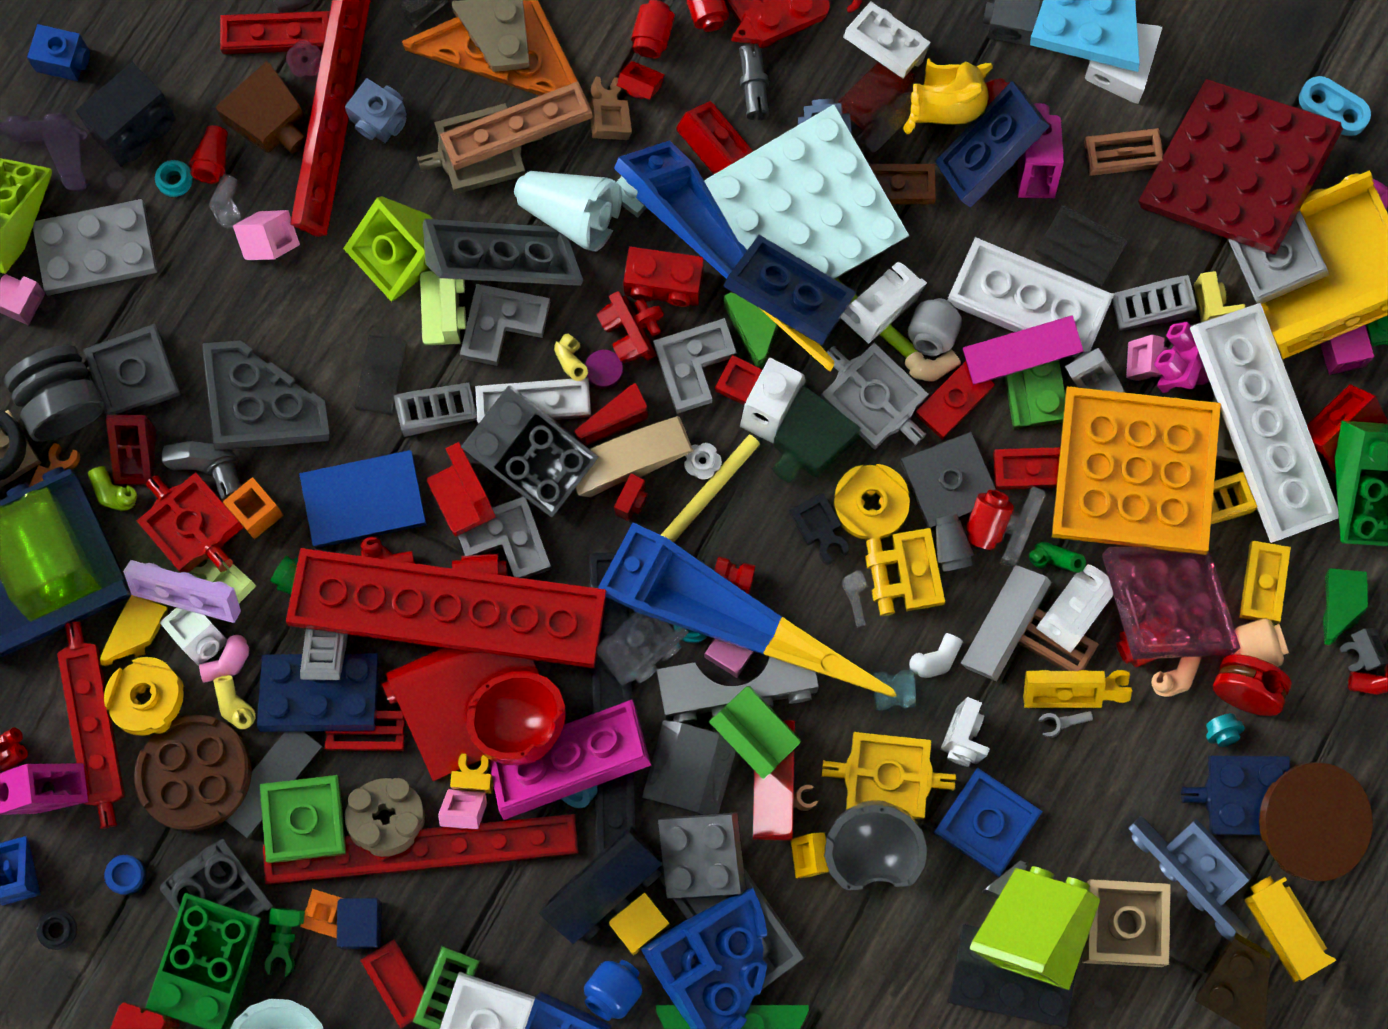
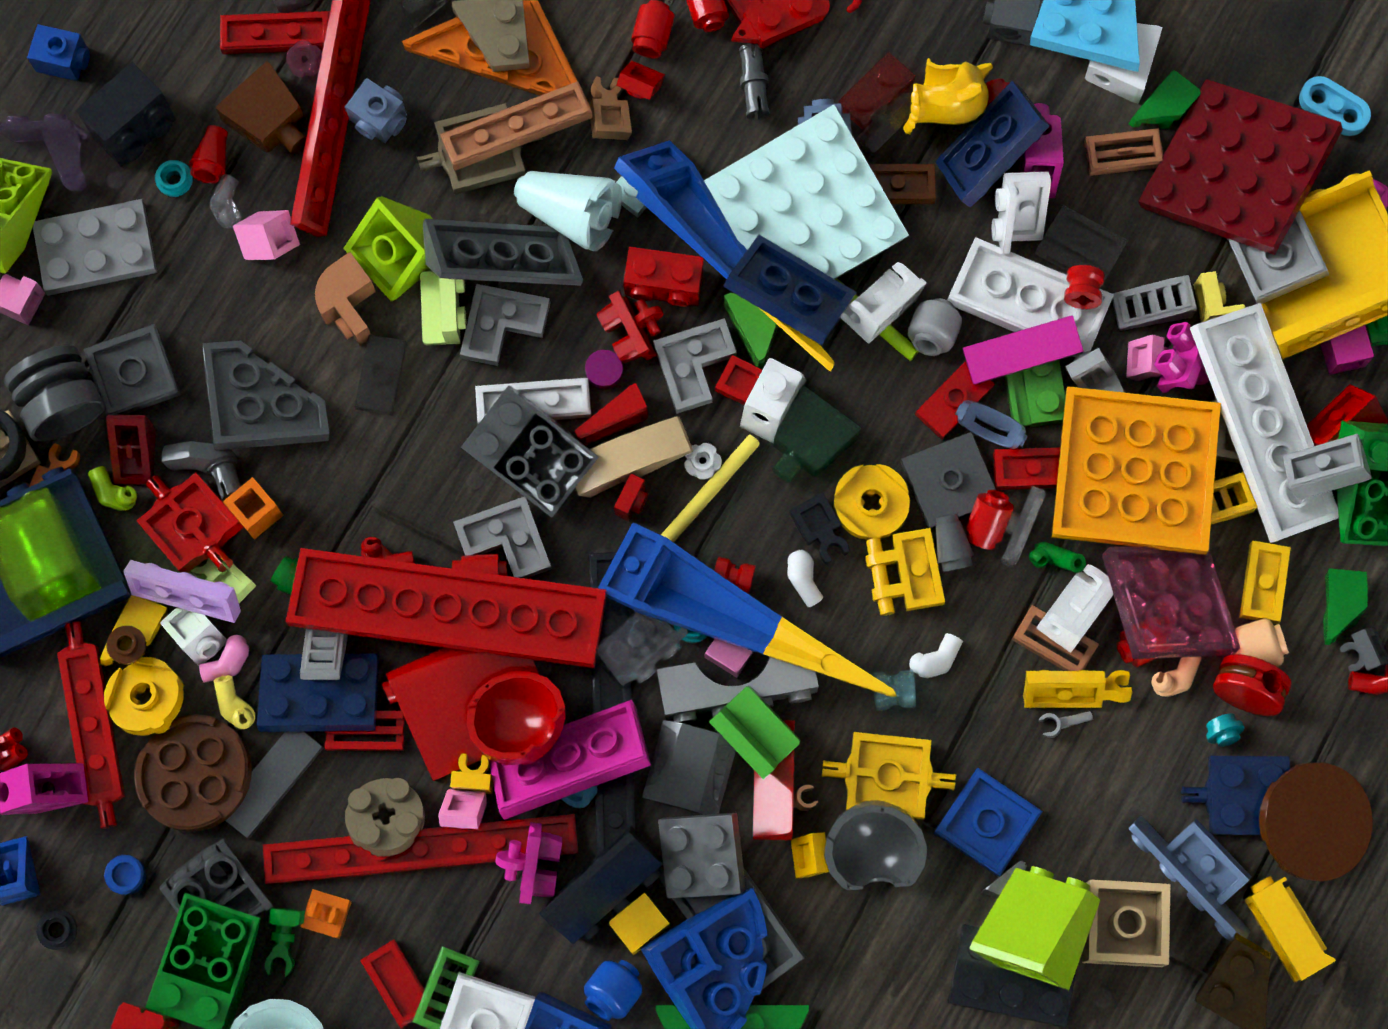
bright green plate [260,775,346,864] -> none
blue tile [299,450,427,549] -> none
dark blue panel [337,898,382,949] -> none
light grey slope [393,383,477,437] -> none
red panel [427,442,496,536] -> none
light yellow arm [554,333,588,381] -> none
red slope [676,101,753,175] -> none
light grey plate [821,343,929,450] -> none
clear hand [842,570,868,627] -> none
white bracket [843,1,931,78] -> none
tan arm [905,349,961,382] -> none
white bracket [940,697,990,767] -> none
light grey tile [961,565,1052,681] -> none
none -> reddish brown plate [106,626,146,665]
none -> nougat brick [315,252,376,346]
none -> dark pink hips [495,822,562,904]
none -> white arm [788,550,823,607]
none -> sand blue helmet [955,400,1027,449]
none -> white bracket [991,172,1051,254]
none -> red wheel [1064,265,1105,309]
none -> green slope [1128,70,1201,129]
none -> light grey slope [1283,434,1372,499]

